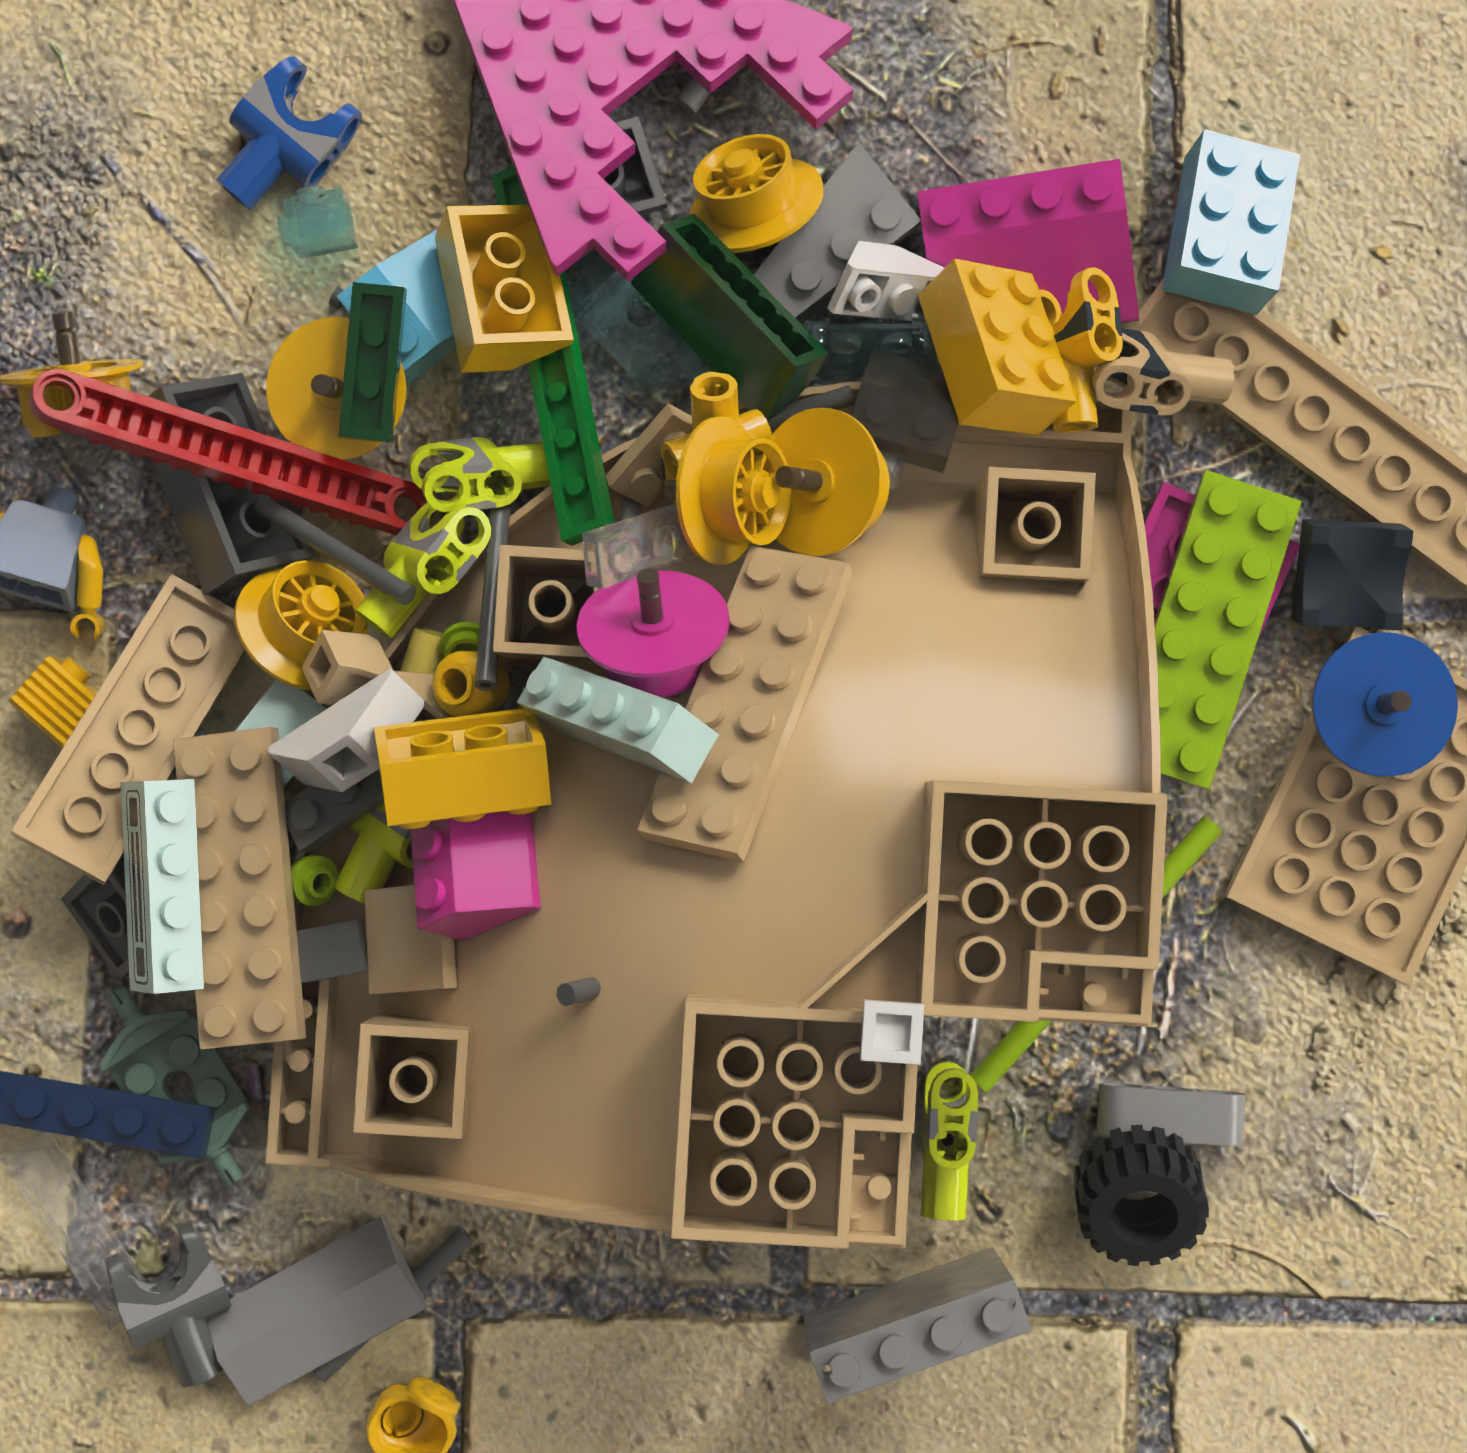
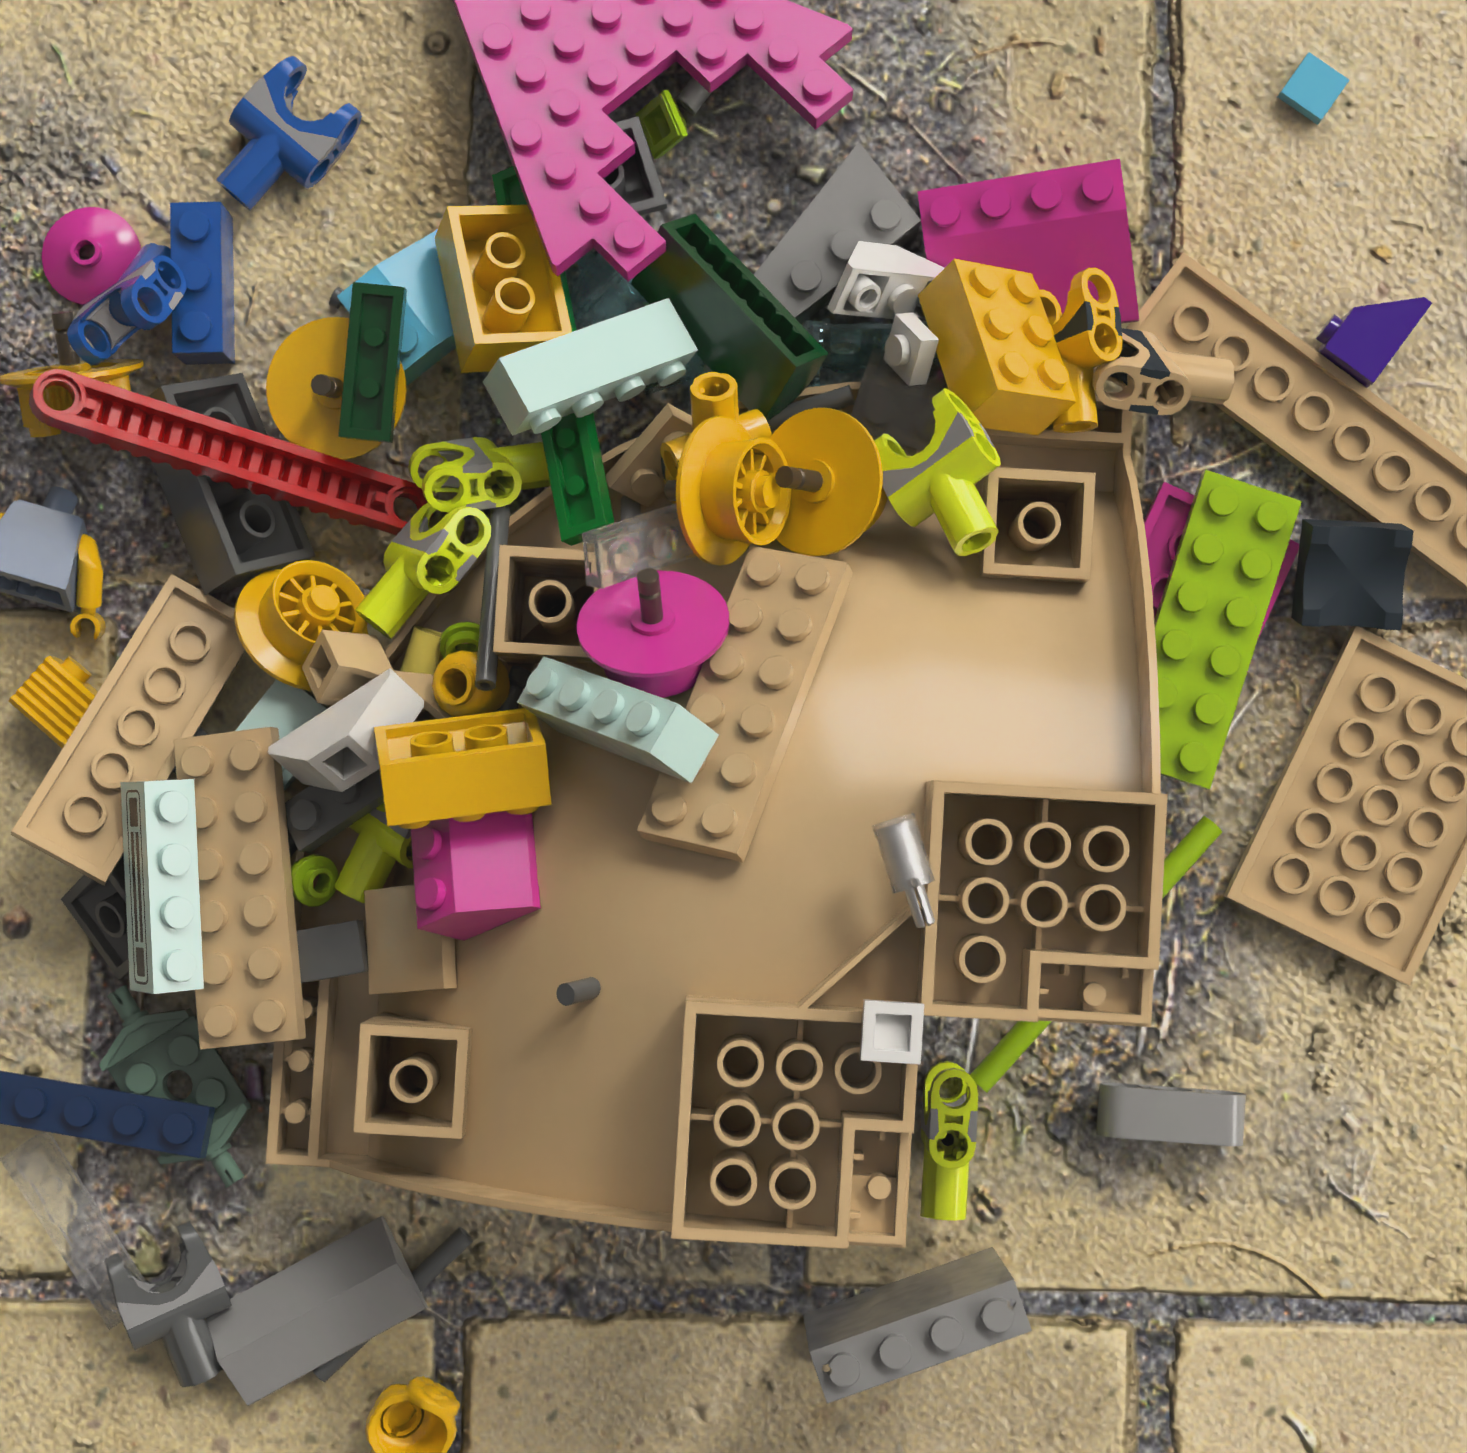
dark grey bar [255,496,416,605] -> none
clear light blue brick [278,186,358,260] -> none
yellow piece [689,134,824,256] -> none
black tyre [1074,1125,1209,1266] -> none
brick [1162,130,1300,315] -> none
blue piece [1312,632,1458,777] -> none
none -> dark pink dish [42,207,141,305]
none -> blue connector [67,243,187,366]
none -> blue brick [170,202,235,365]
none -> light aqua brick [483,298,698,436]
none -> lime slope [635,90,688,159]
none -> clear piece [872,813,935,928]
none -> neon yellow connector [874,388,1001,556]
none -> white plate [883,313,939,386]
none -> medium azure tile [1277,52,1349,125]
none -> dark purple slope [1316,297,1432,388]

